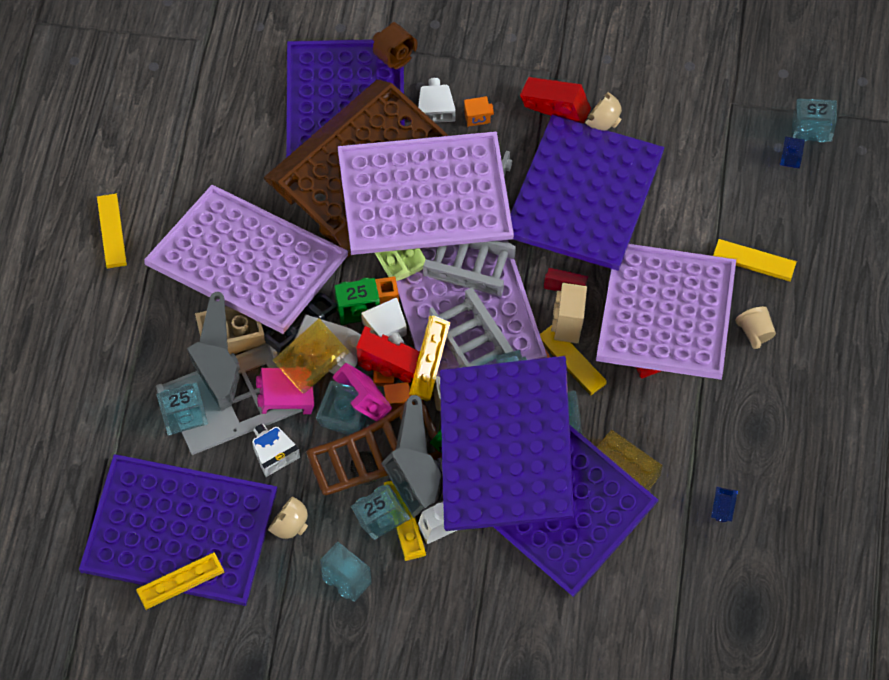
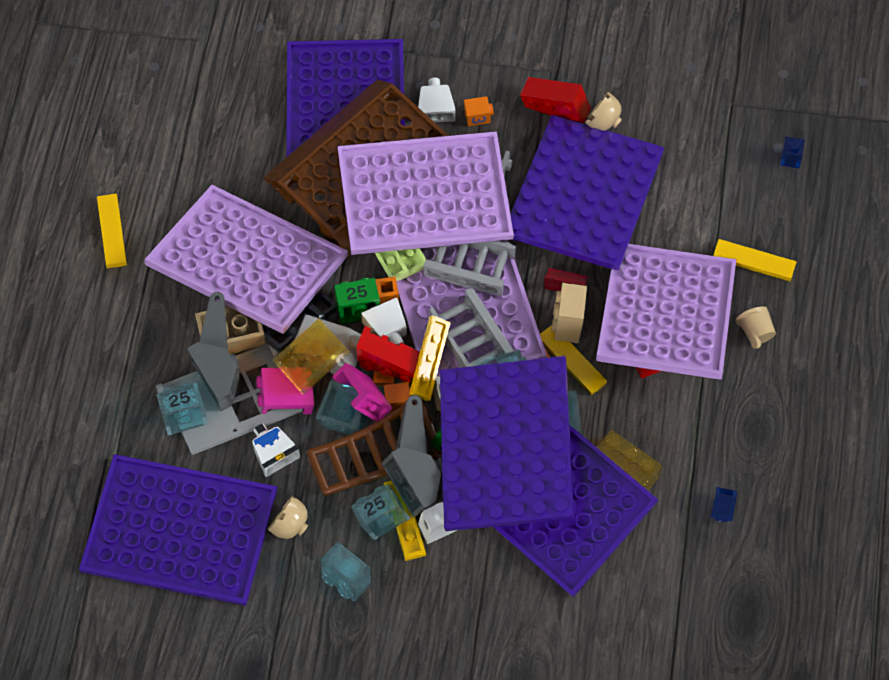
yellow tile [136,552,224,610] -> none
reddish brown brick [372,22,418,69] -> none
clear light blue brick [792,99,837,142] -> none

